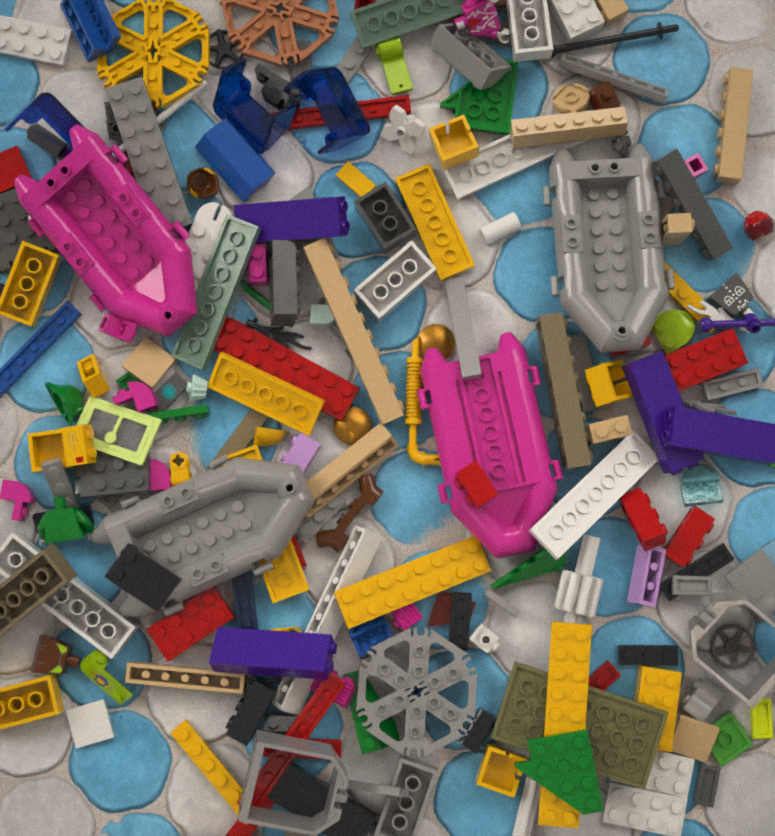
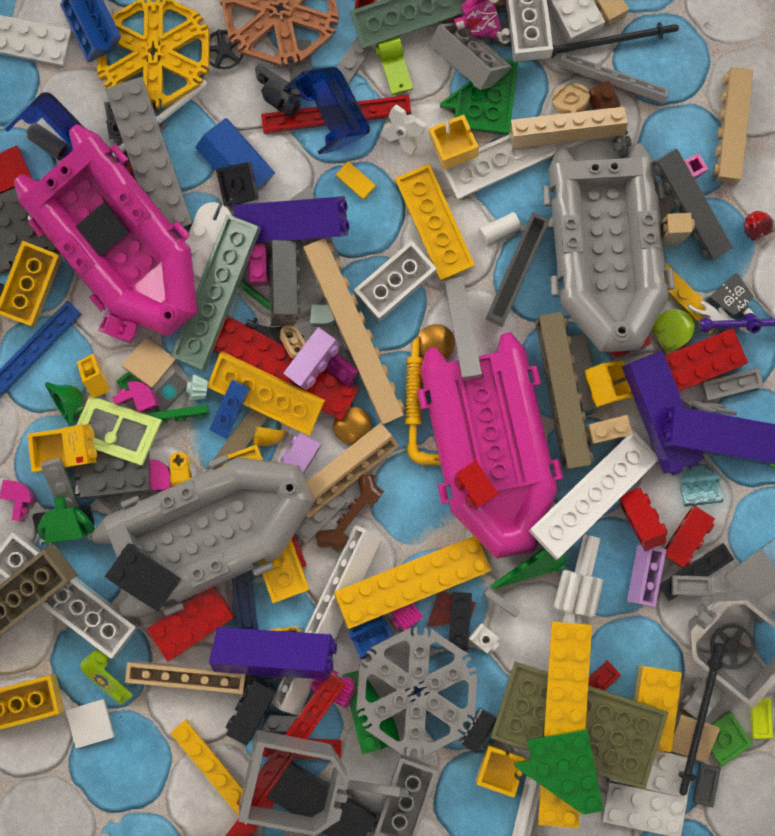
reddish brown torso [30,634,81,674] -> none
reddish brown hair [187,167,219,199] -> none
clear blue windscreen [213,58,297,154] -> none
dark grey brick [354,182,416,254] -> none
black plate [618,645,678,665] -> none
none -> black tile [76,202,130,256]
none -> blue plate [209,379,250,439]
none -> black tile [216,162,259,206]
none -> tan plate [280,325,306,359]
none -> lavender brick [283,327,341,391]
none -> magenta plate [326,353,359,387]
none -> dark grey brick [485,212,550,327]
none -> black bar [678,642,727,796]

